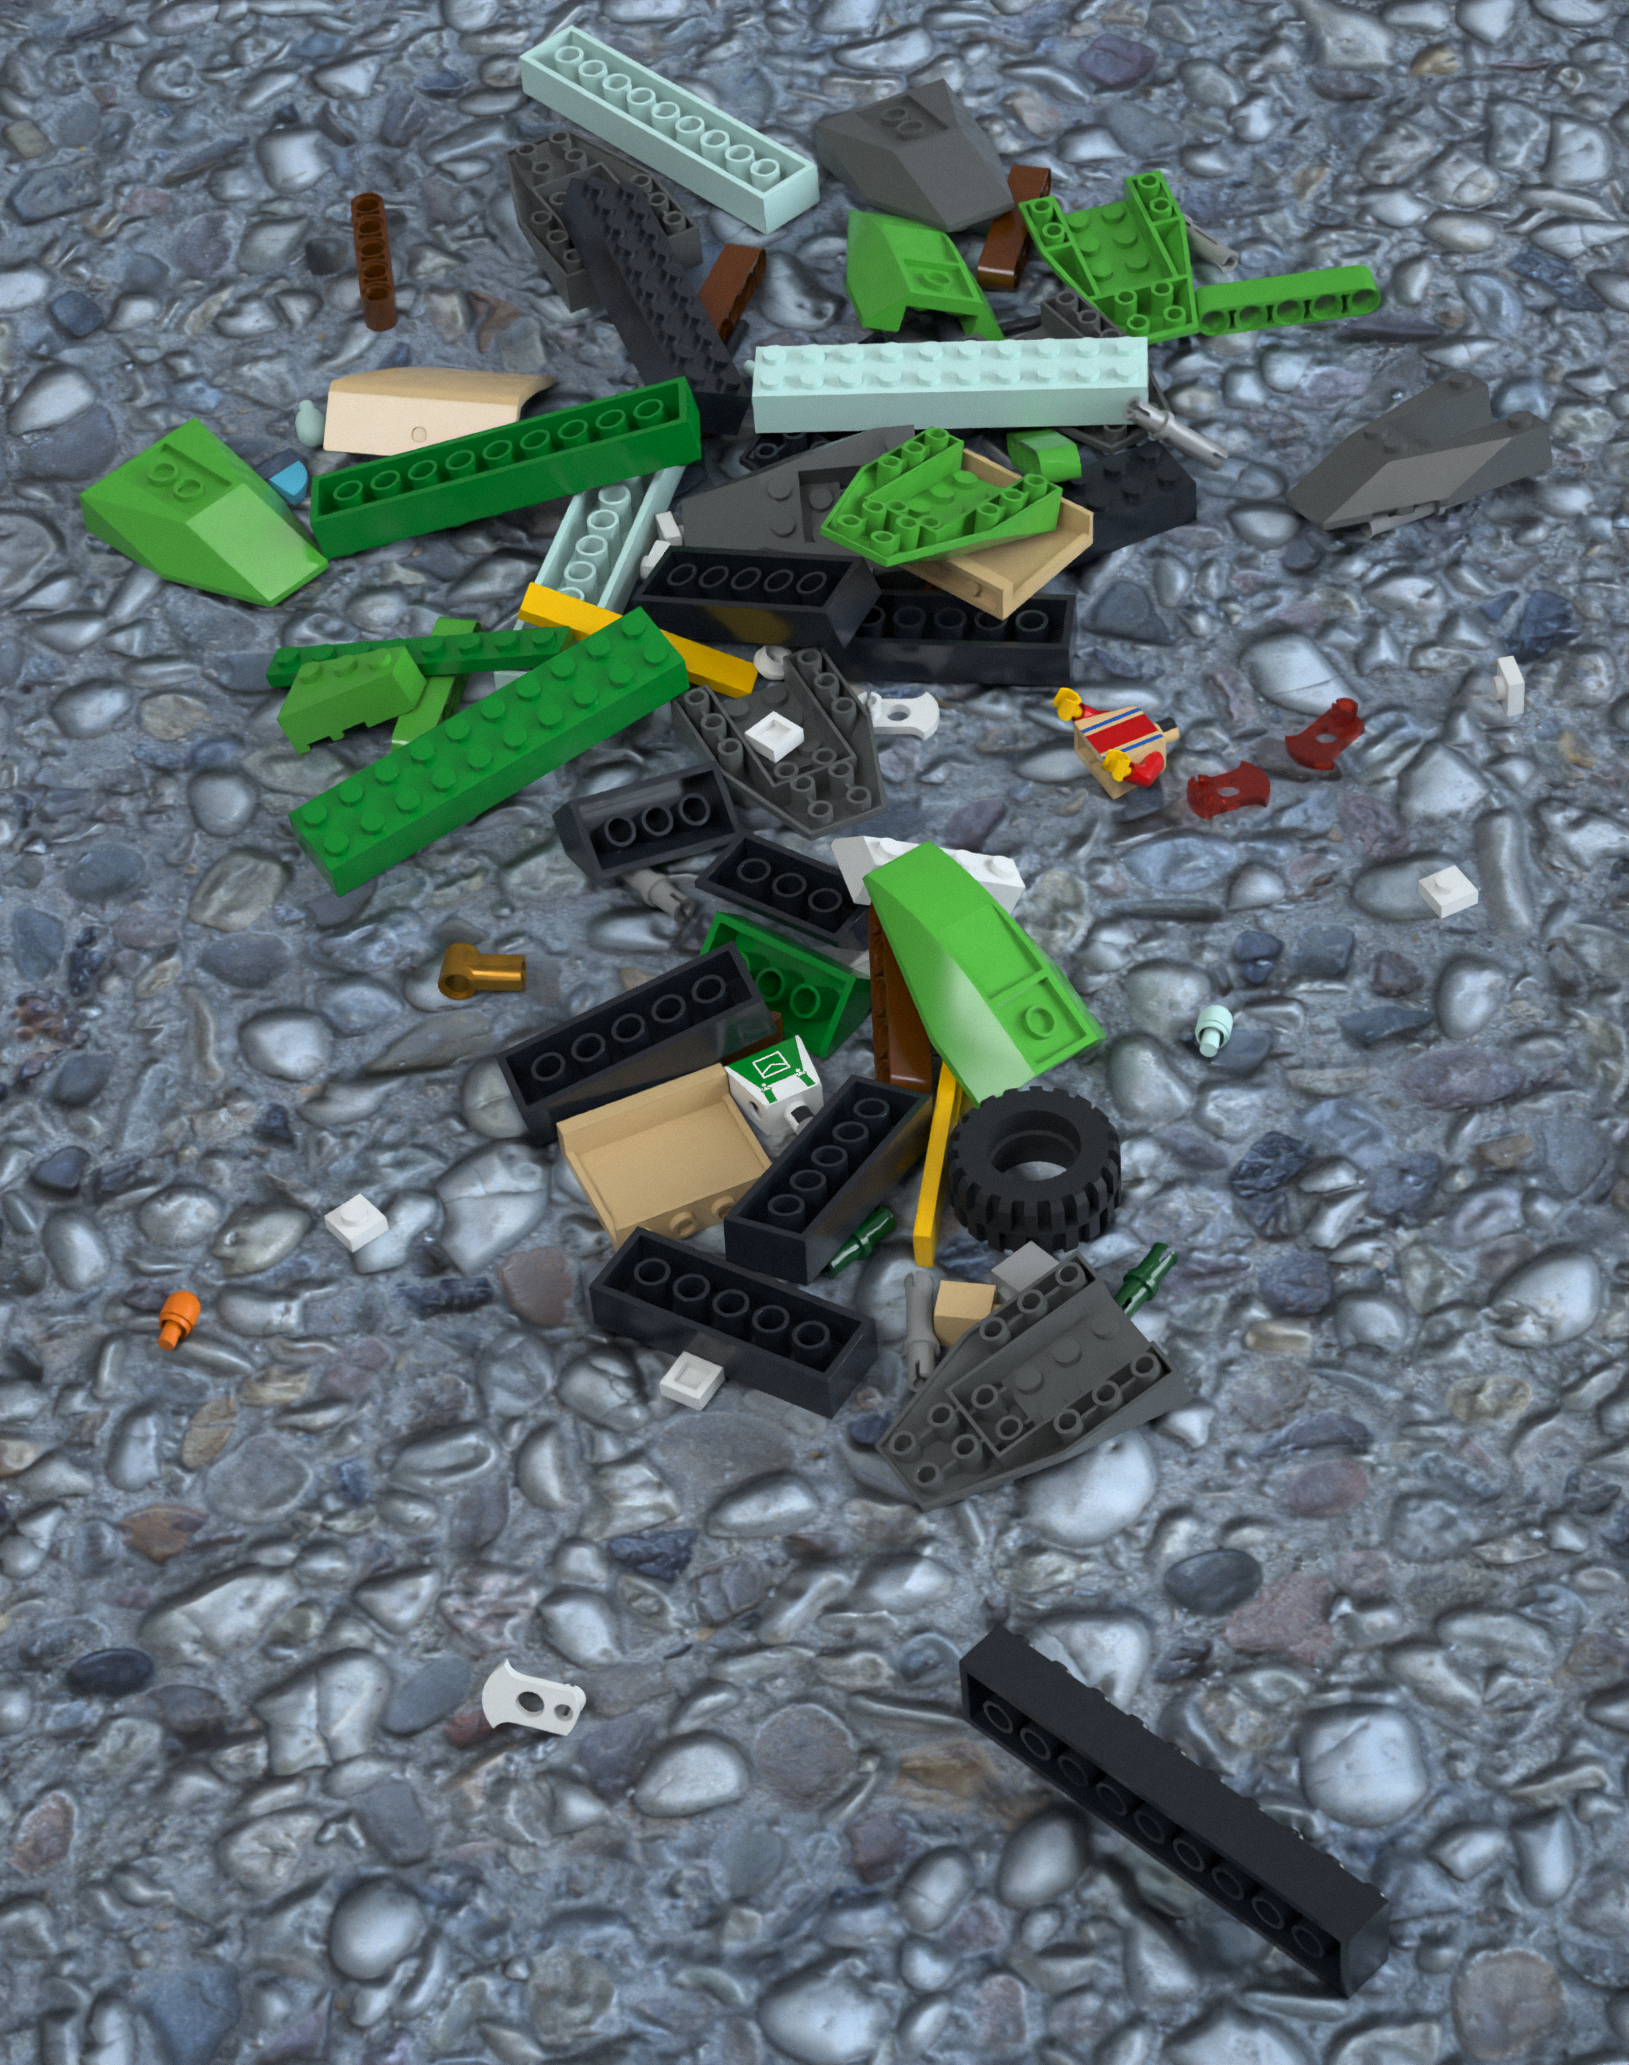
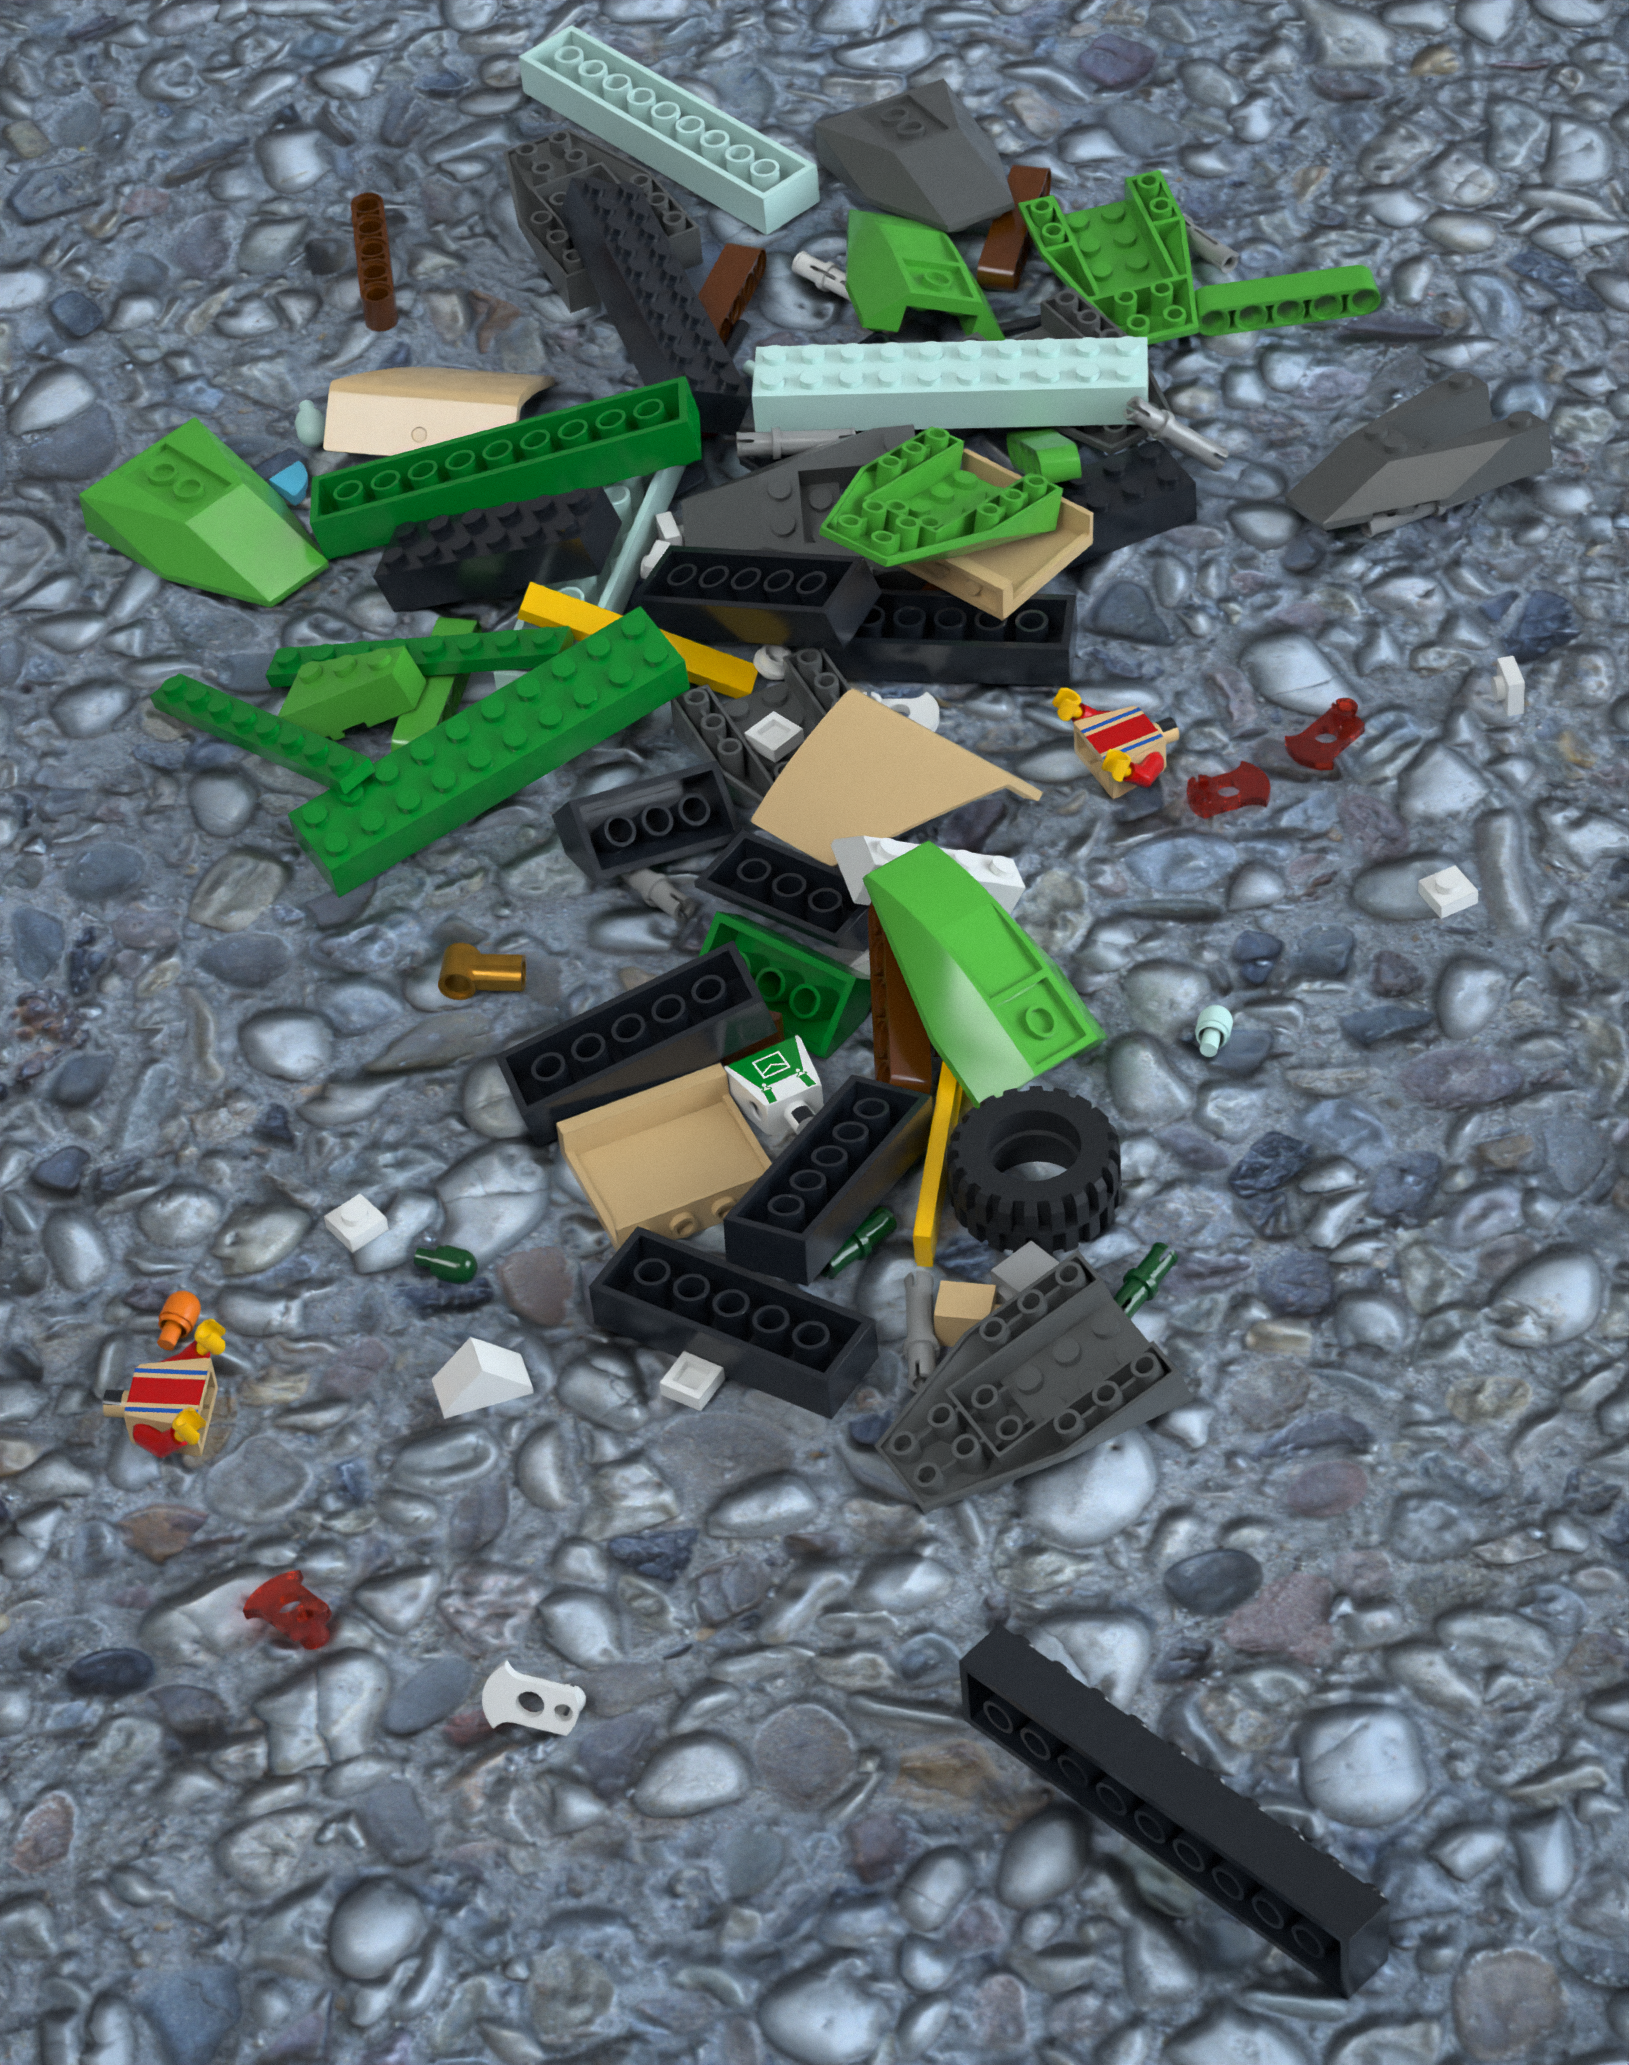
none -> torso [103,1318,226,1459]
none -> green plate [149,673,376,795]
none -> clear red piece [243,1570,332,1650]
none -> black brick [373,486,622,613]
none -> dark green cylinder [414,1245,478,1285]
none -> white slope [432,1337,534,1419]
none -> light grey pin [736,427,855,459]
none -> tan panel [751,689,1043,868]
none -> white pin [792,251,851,302]

